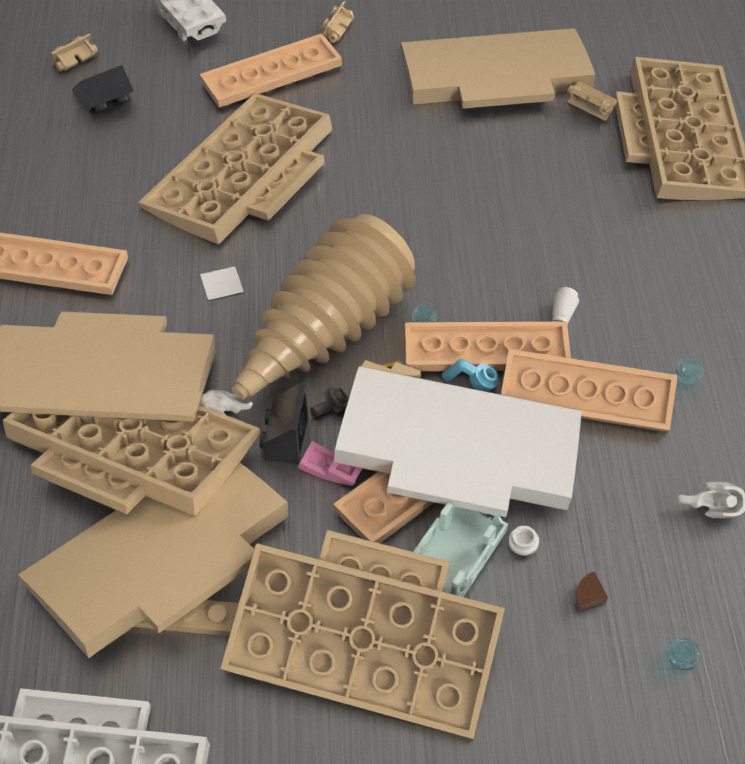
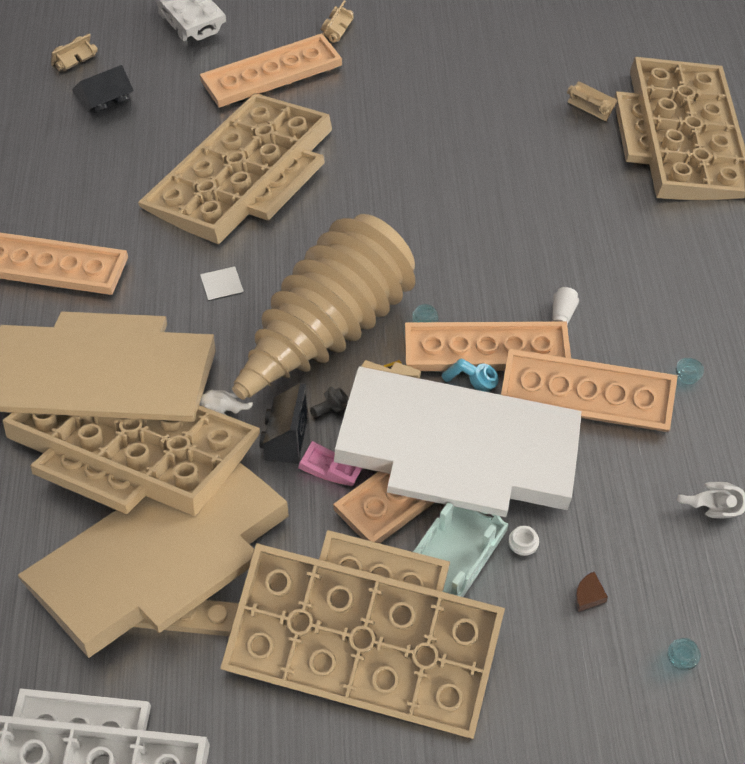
tan slope [401,28,595,109] -> none

